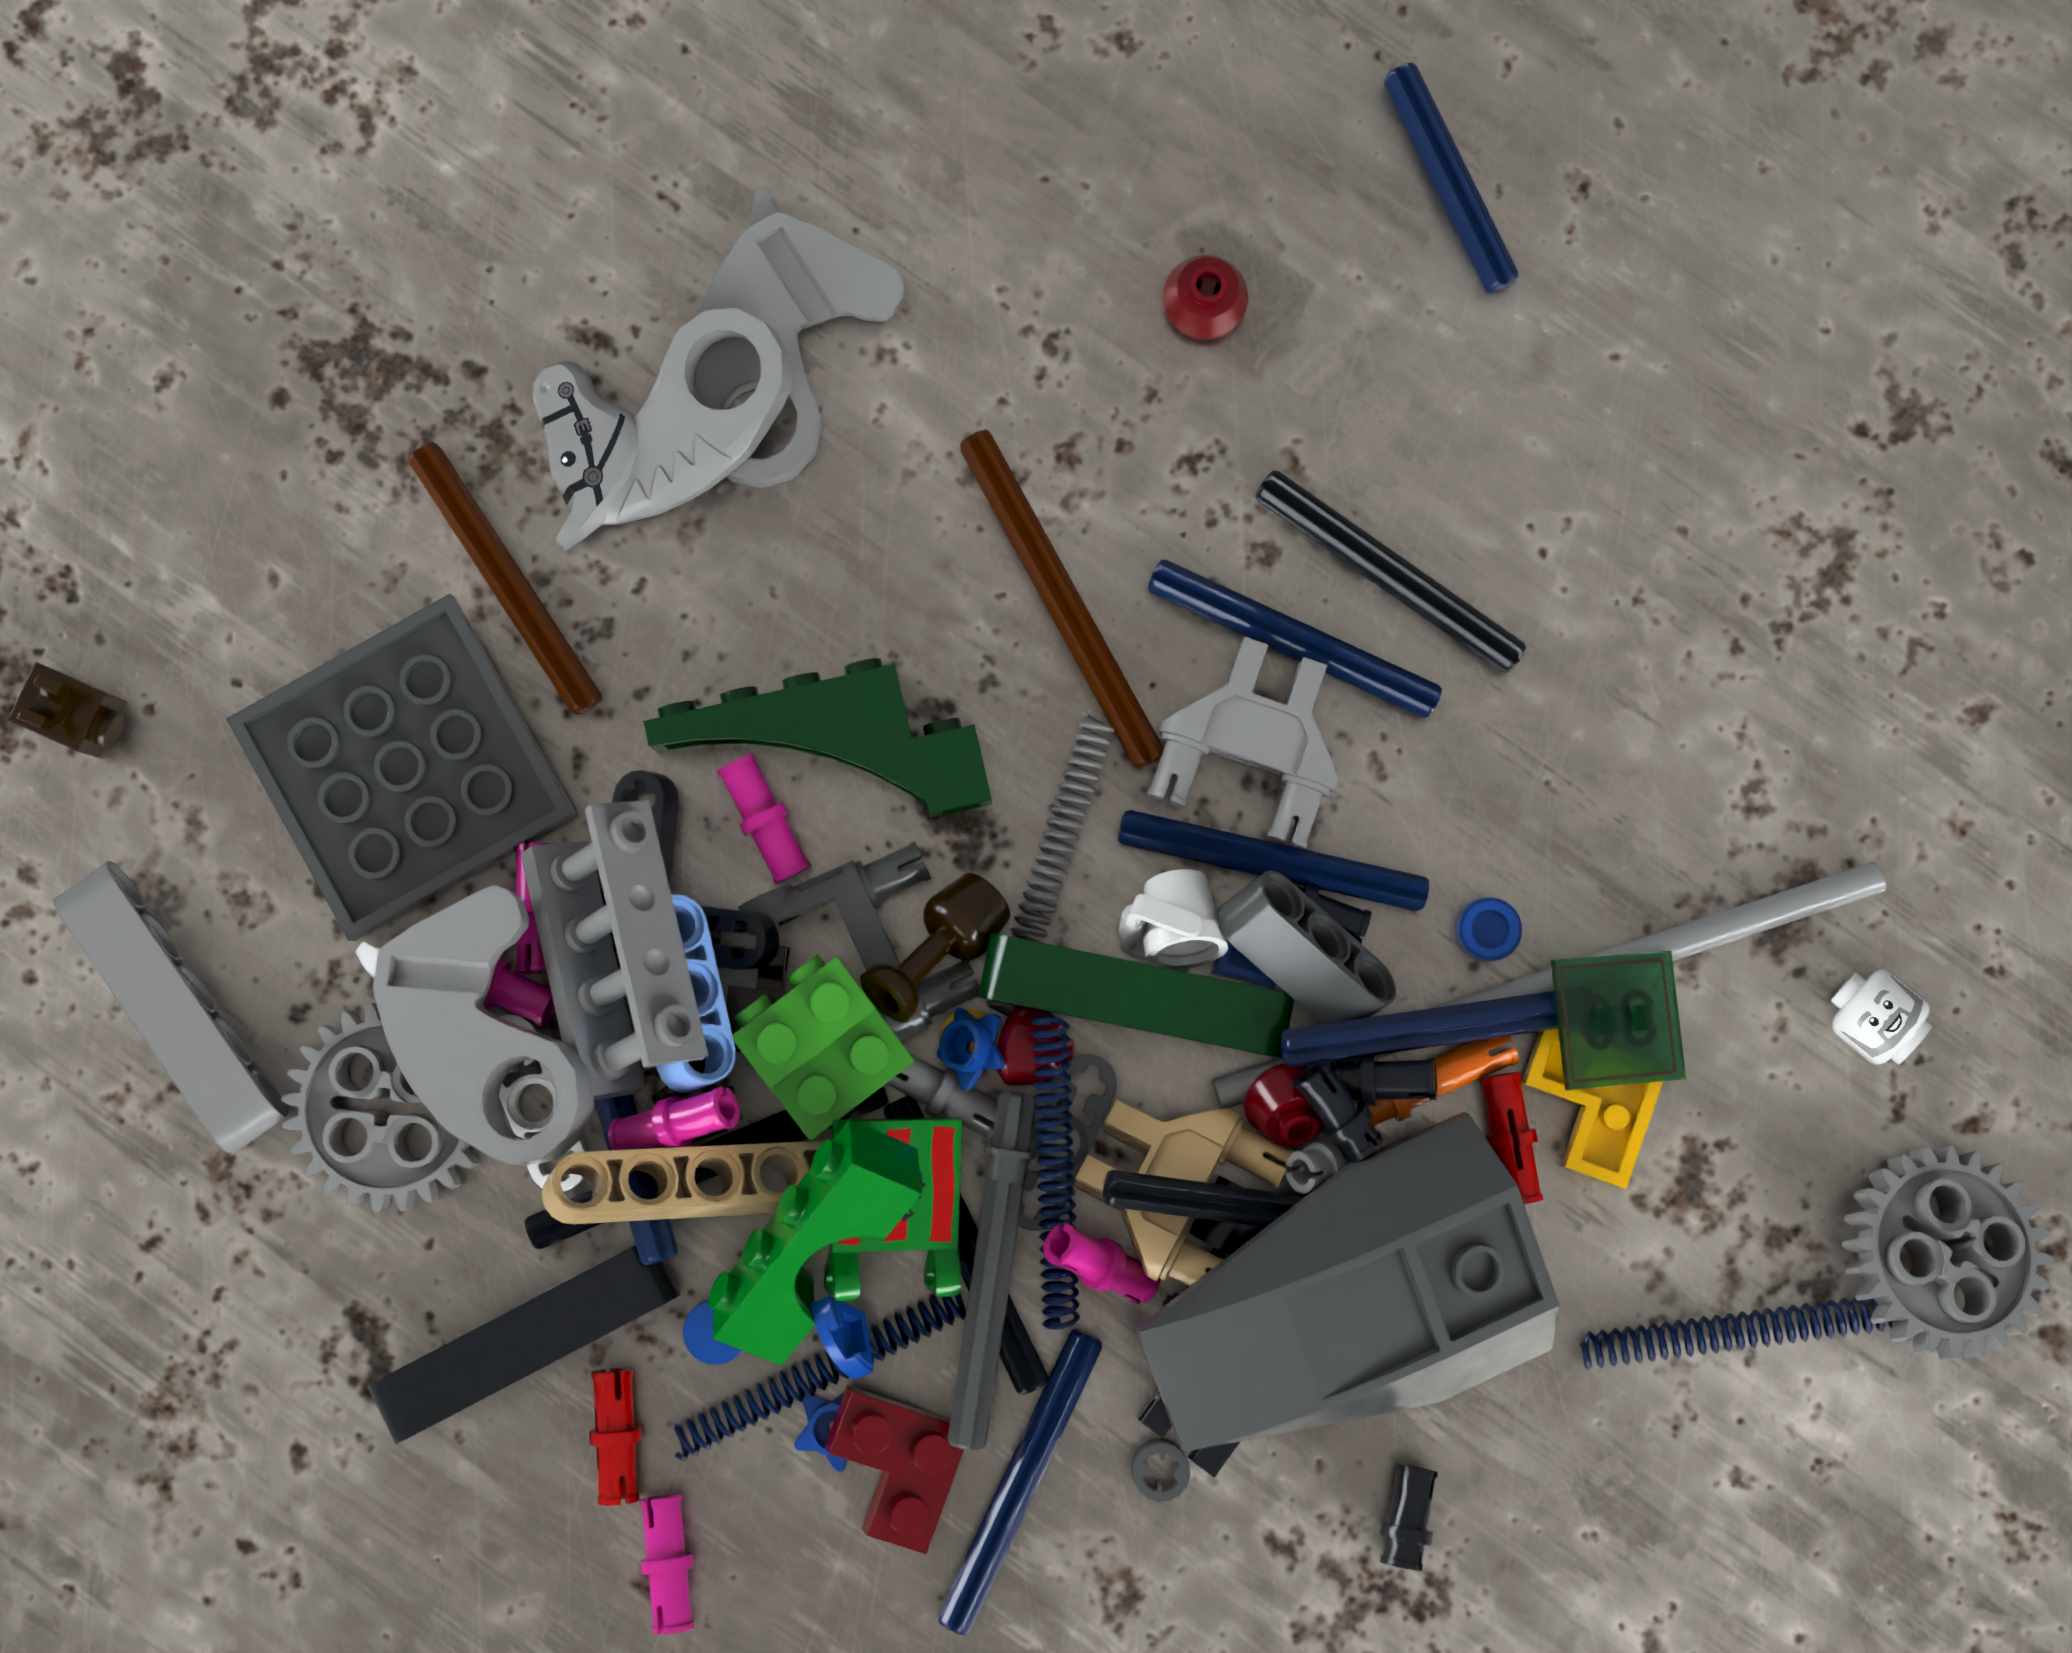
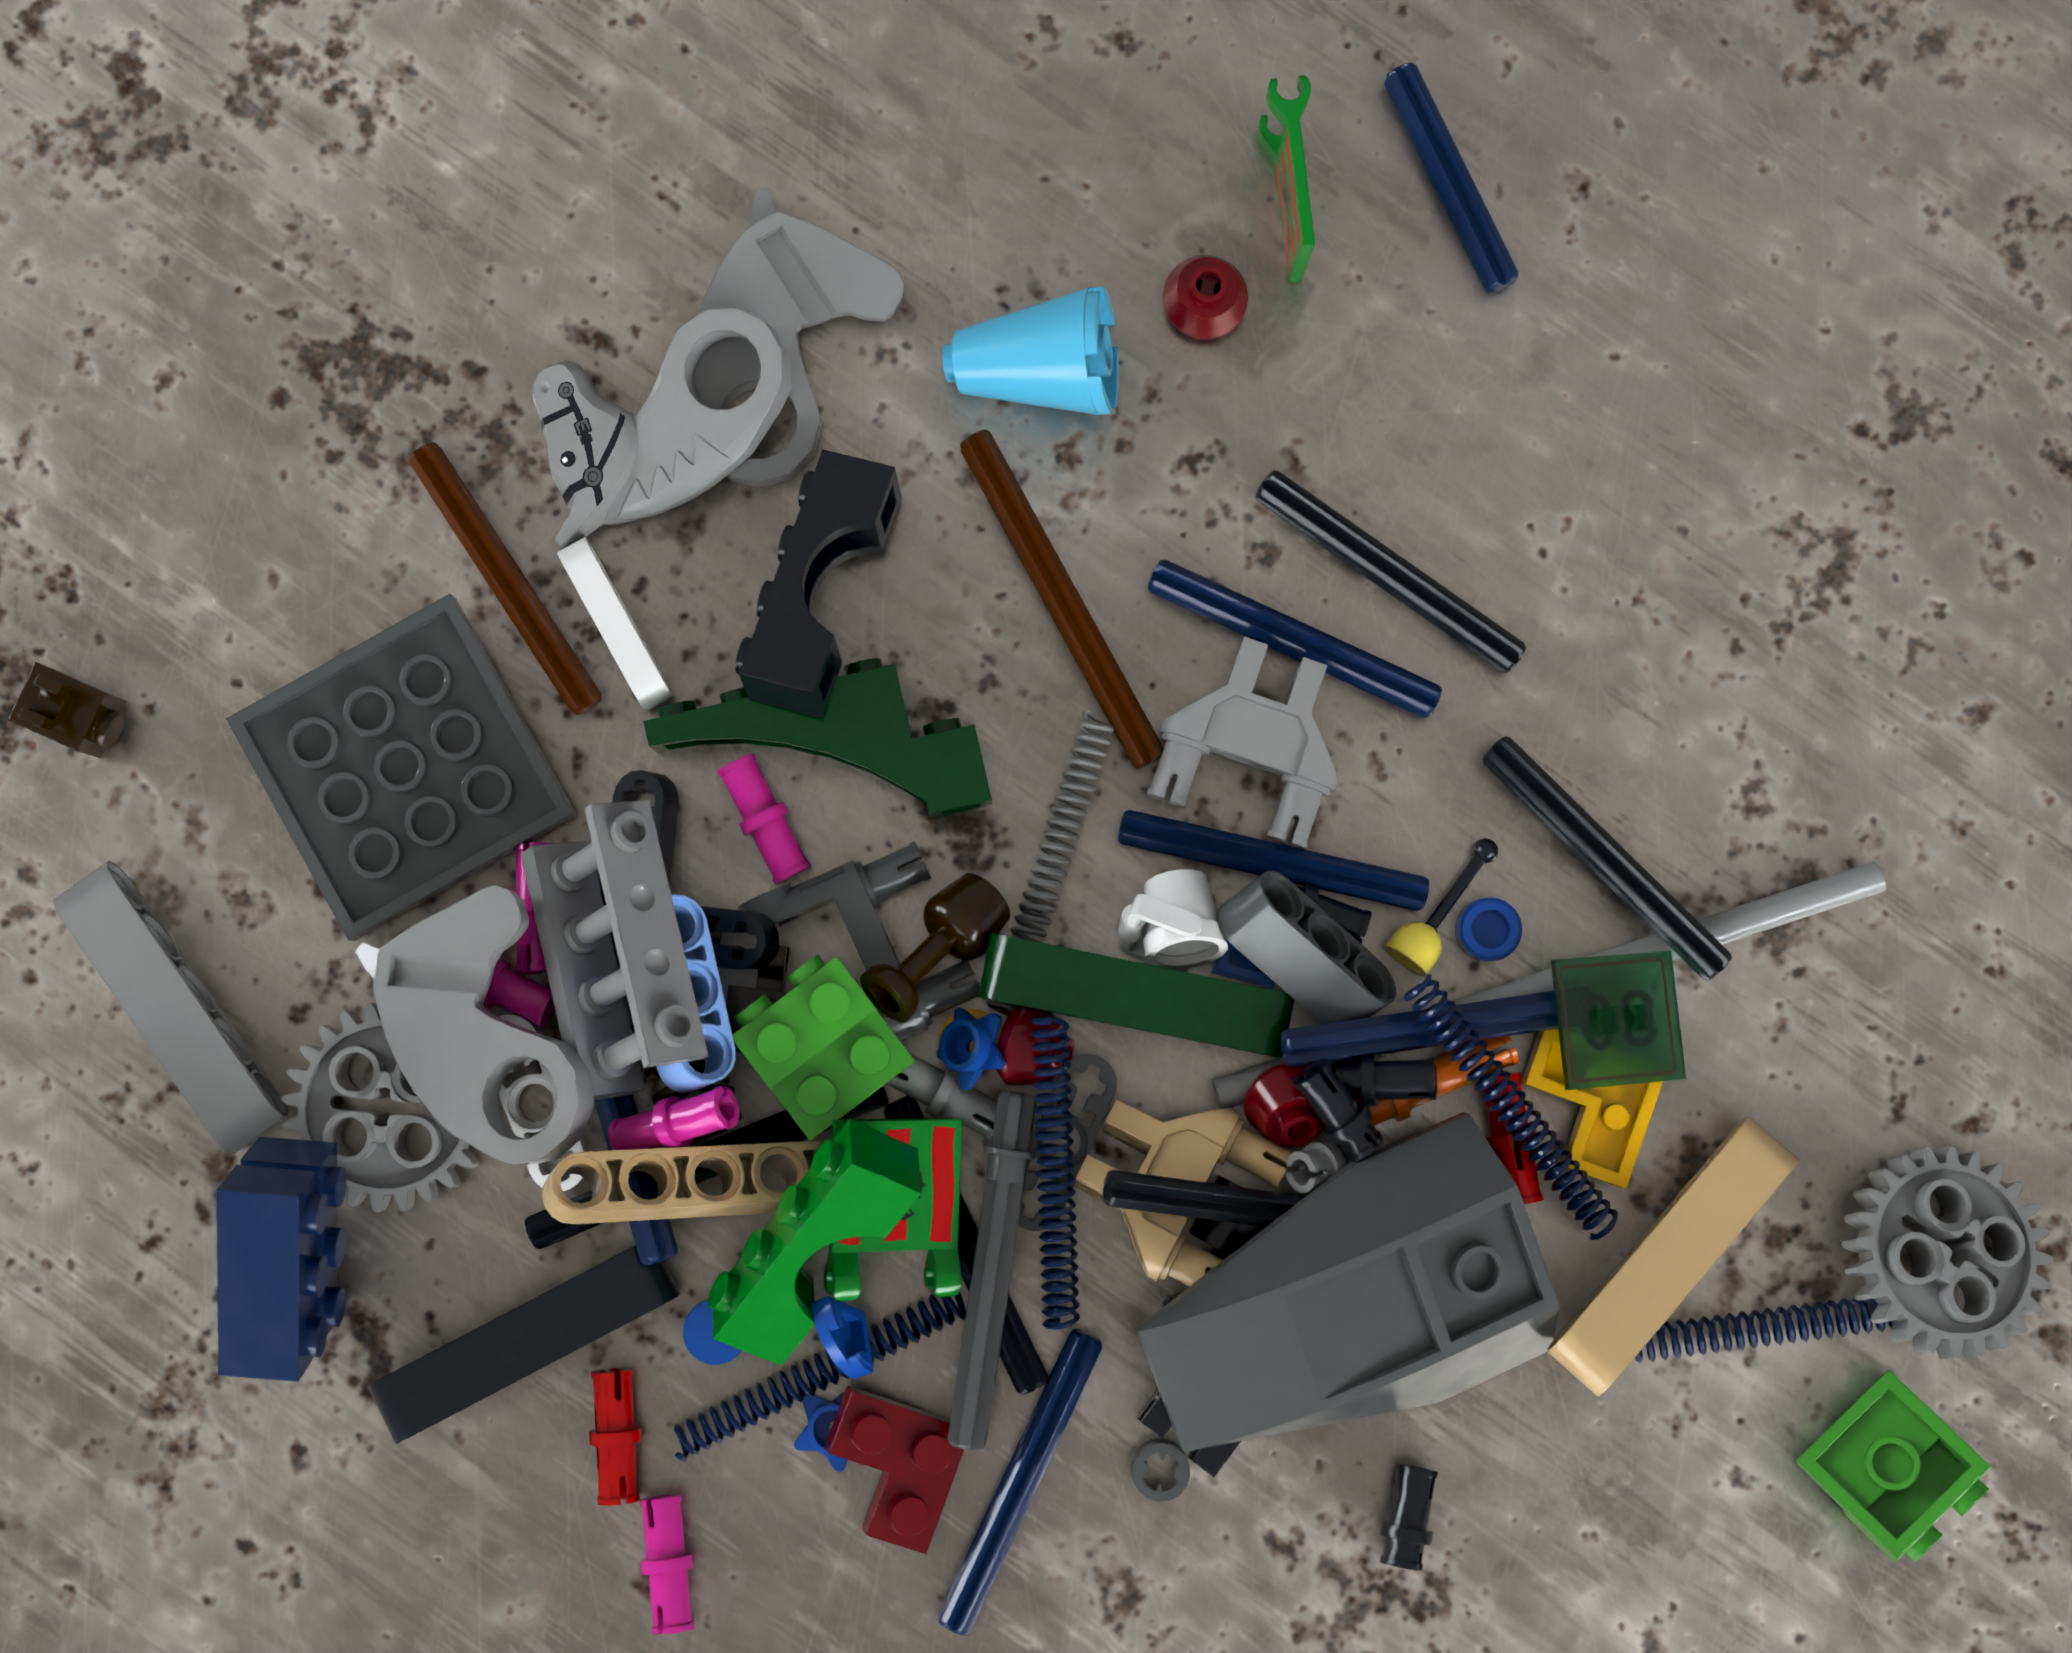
dark pink pin [1044,1223,1160,1305] -> none
white head [1830,969,1933,1065] -> none
none -> dark blue piece [217,1136,347,1382]
none -> white beam [557,537,674,712]
none -> black arch [735,450,902,719]
none -> medium azure cone [943,287,1119,415]
none -> green flag [1257,75,1315,283]
none -> hinge [1384,838,1498,977]
none -> dark blue piece [1404,974,1618,1240]
none -> black axle [1483,736,1732,981]
none -> tan beam [1546,1116,1800,1397]
none -> bright green plate [1796,1370,1991,1563]

